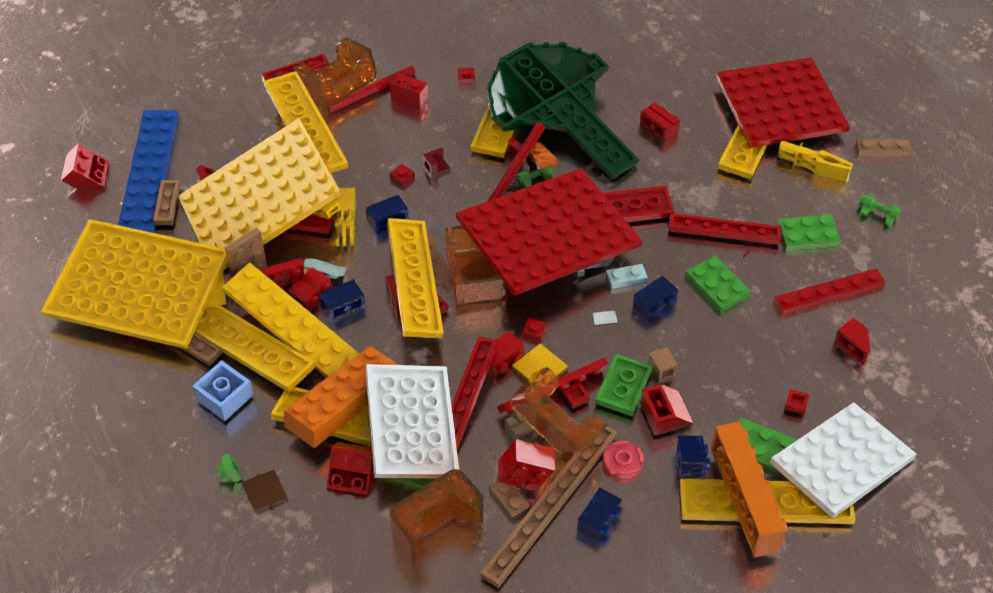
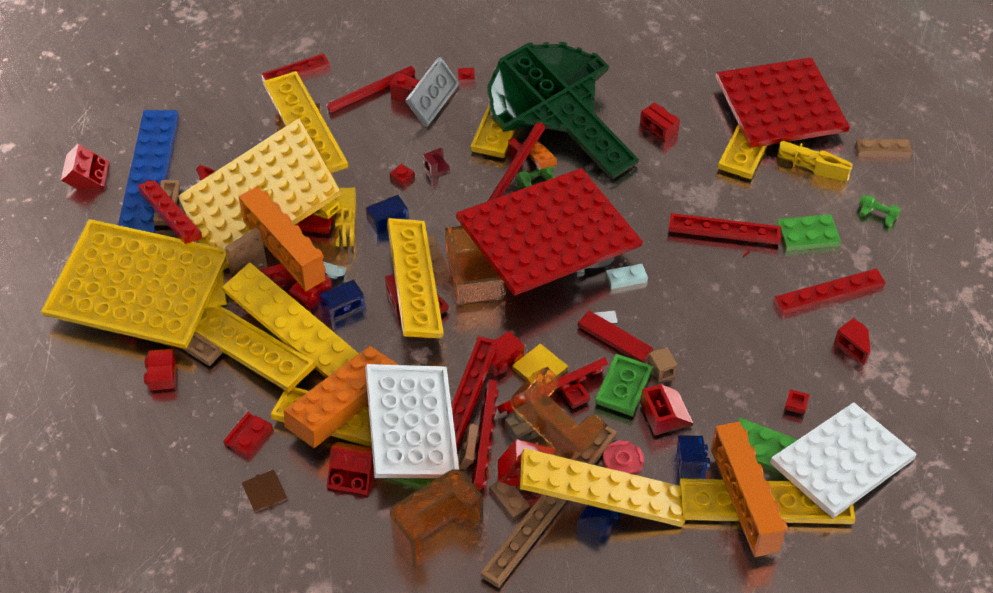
light blue brick [192,360,253,421] -> none
bright green tile [215,454,242,483] -> none
clear orange windscreen [294,37,377,107] -> none
red plate [523,318,547,342] -> none
red plate [603,186,675,222] -> none
clear blue brick [633,276,678,320] -> none
bright green plate [685,255,751,313] -> none
none -> red plate [138,180,202,244]
none -> red brick [144,349,175,391]
none -> red plate [223,412,273,458]
none -> orange brick [238,186,326,291]
none -> light grey tile [405,57,460,127]
none -> medium nougat plate [459,423,479,470]
none -> red plate [470,379,499,495]
none -> yellow plate [520,448,685,527]
none -> red tile [577,310,654,363]

